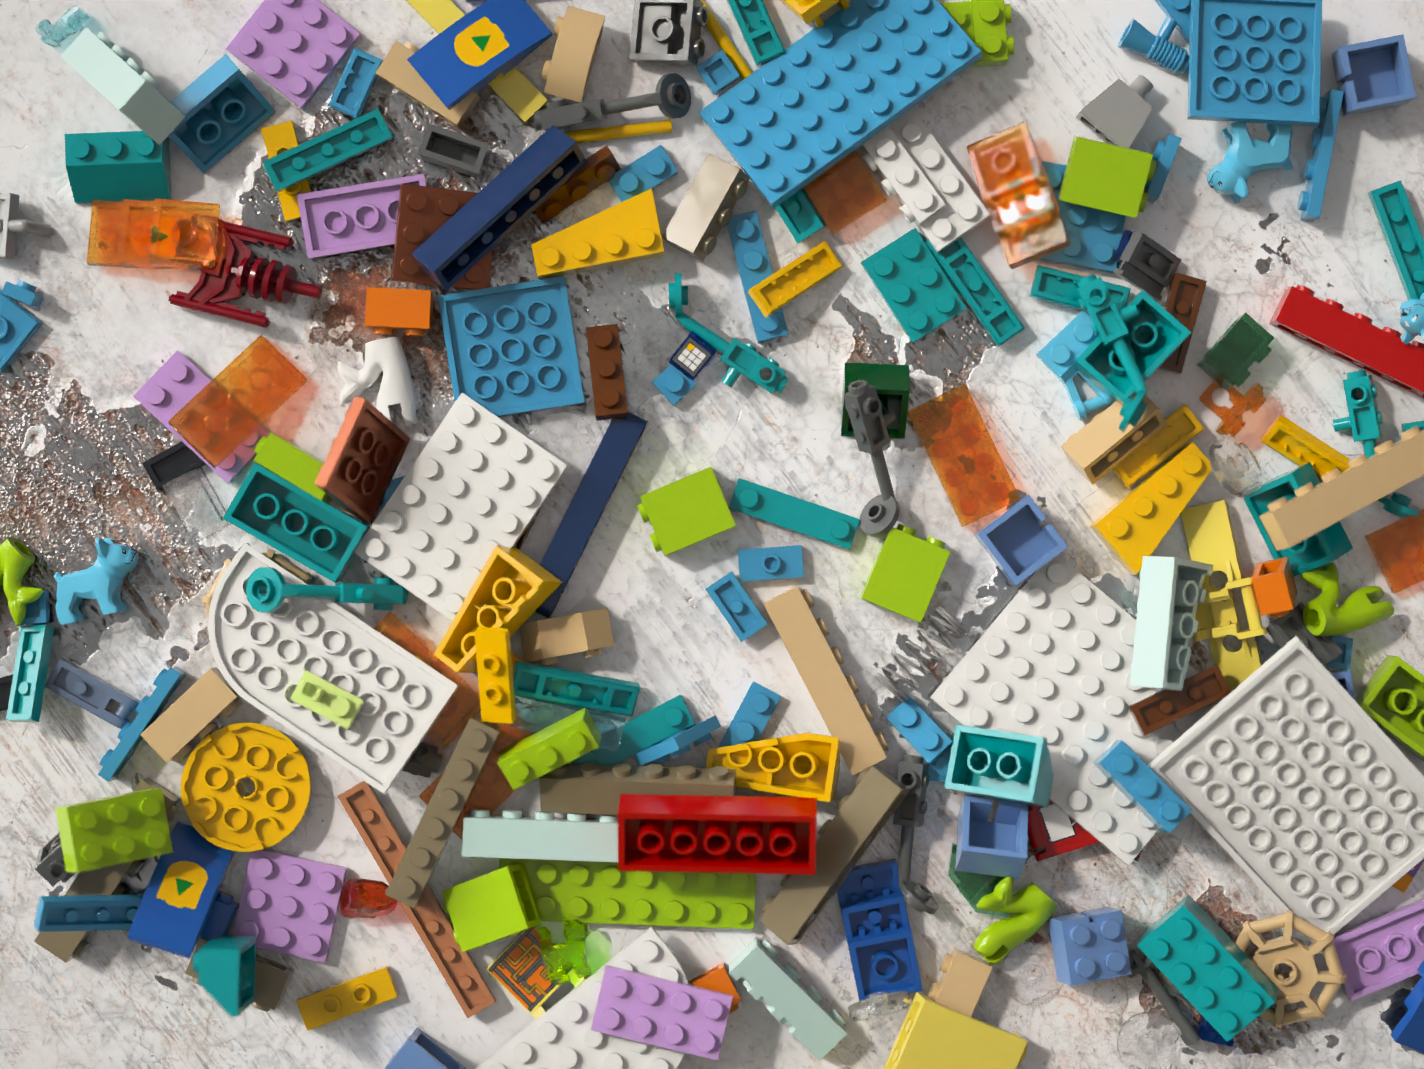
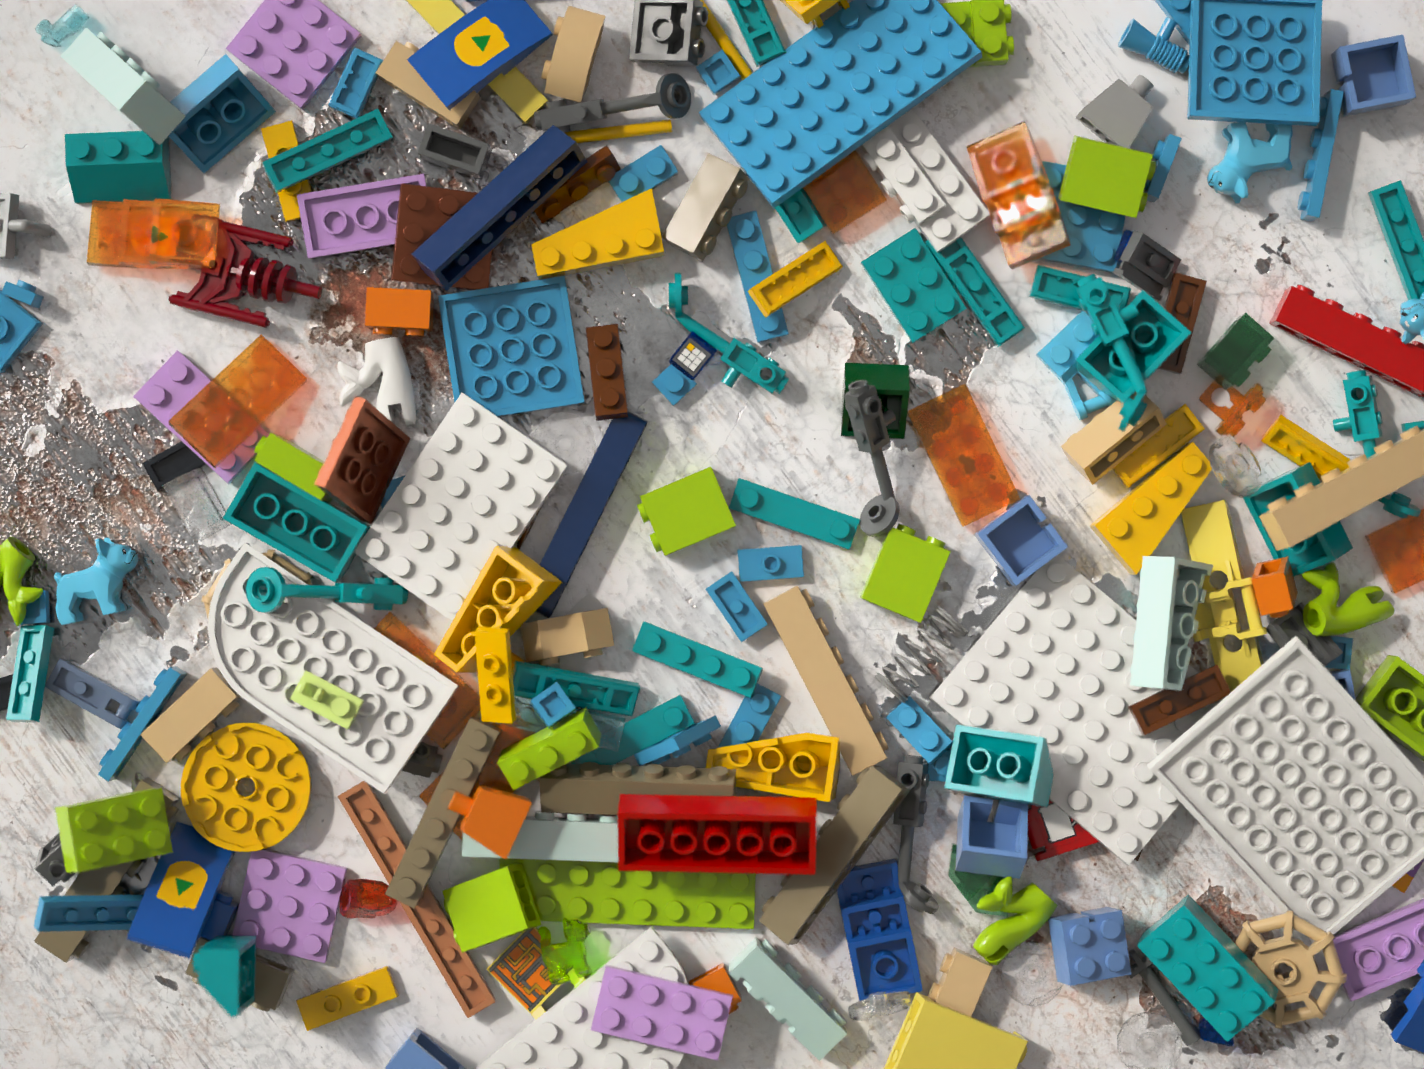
dark azure brick [1093,740,1192,834] -> none
none -> orange torso [448,785,532,860]
none -> dark azure plate [530,682,576,729]
none -> teal plate [632,621,763,698]

